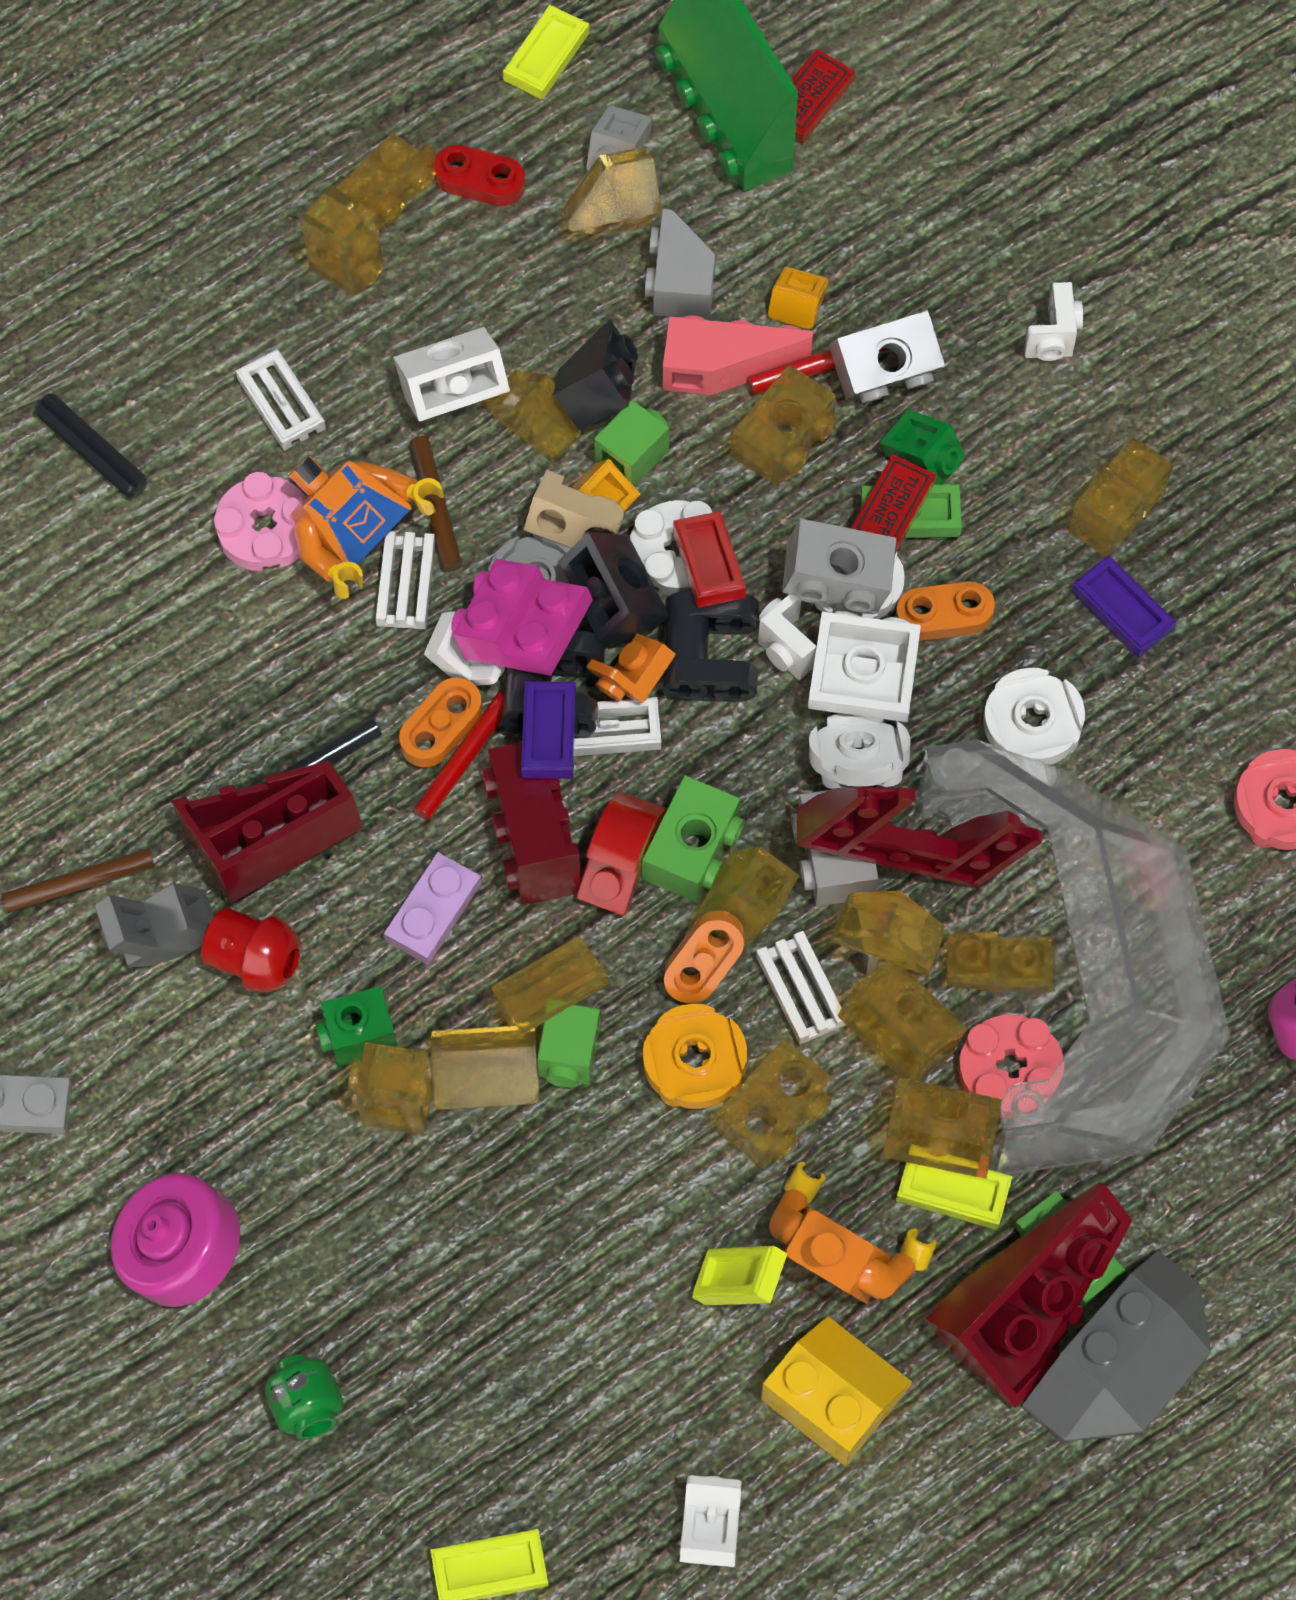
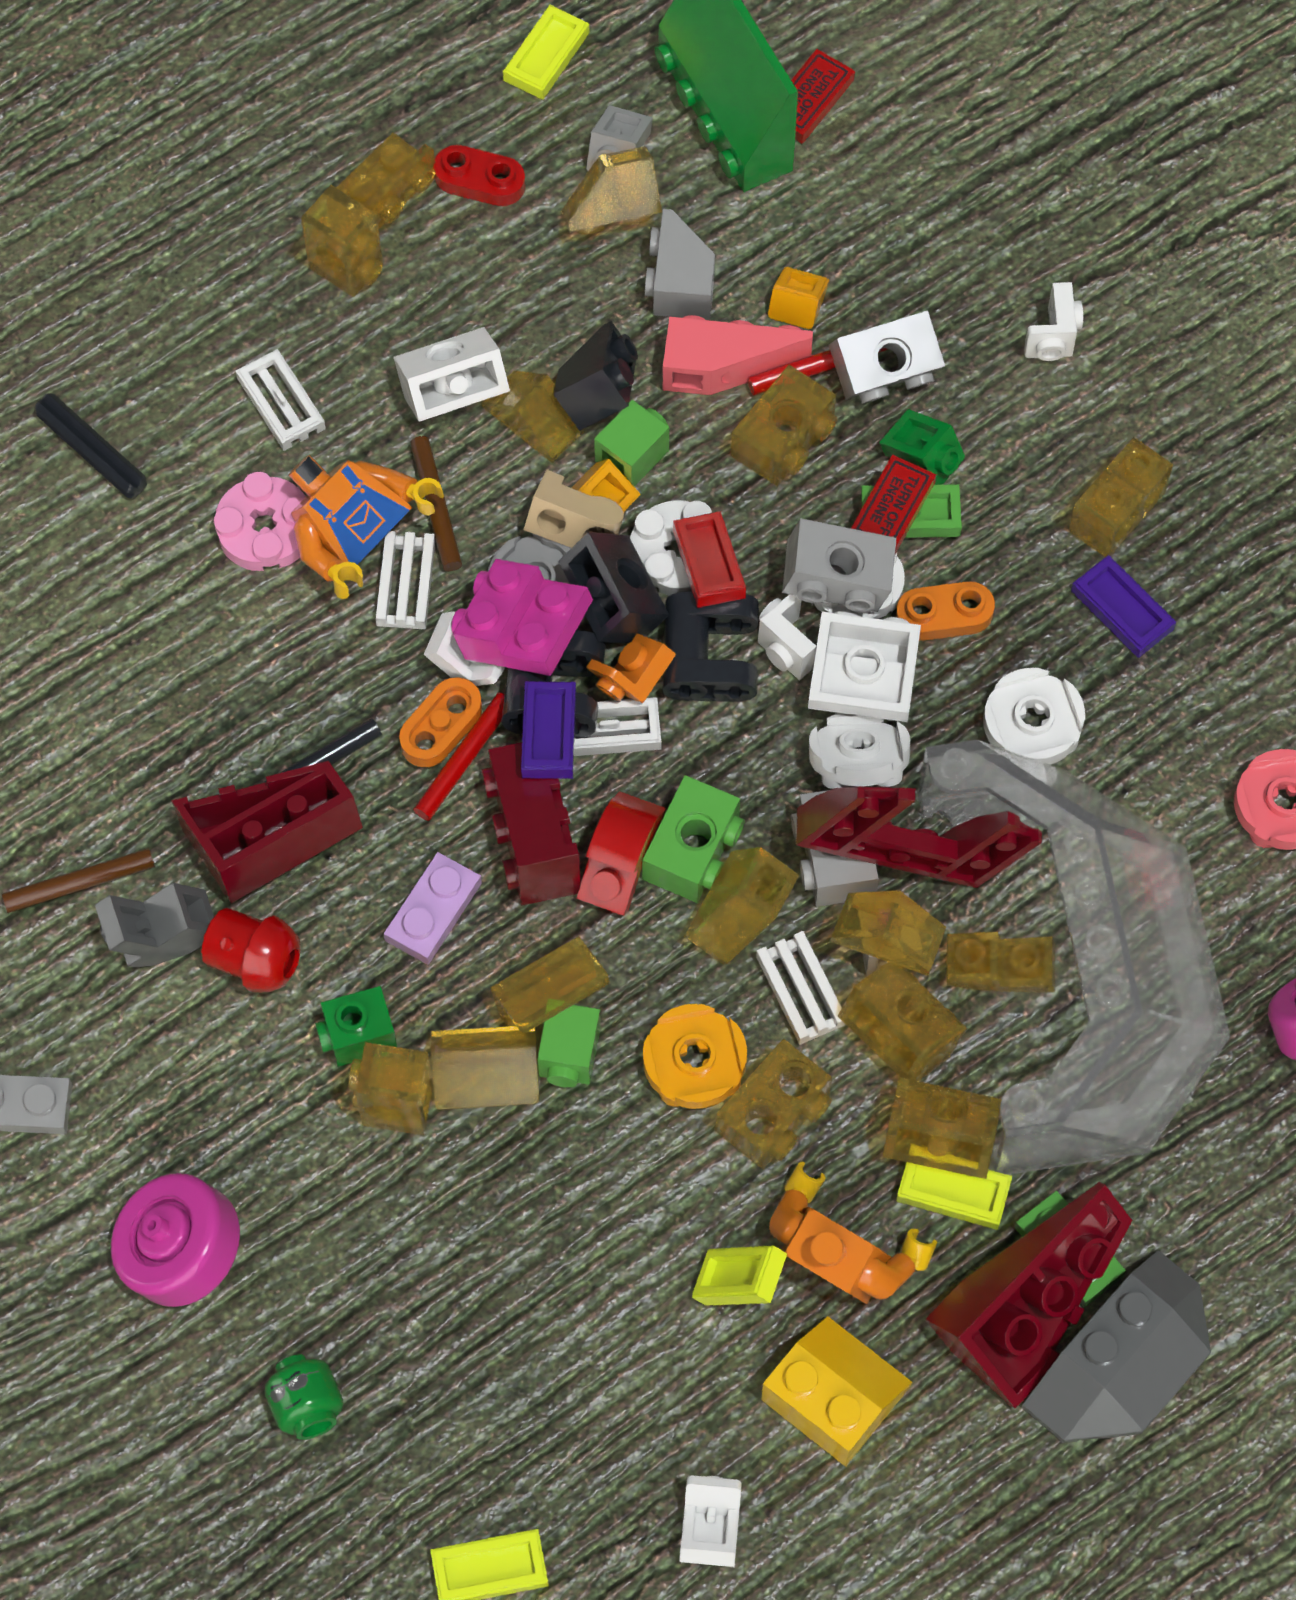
orange plate [664,911,745,1004] -> none
coral plate [958,1015,1064,1120] -> none

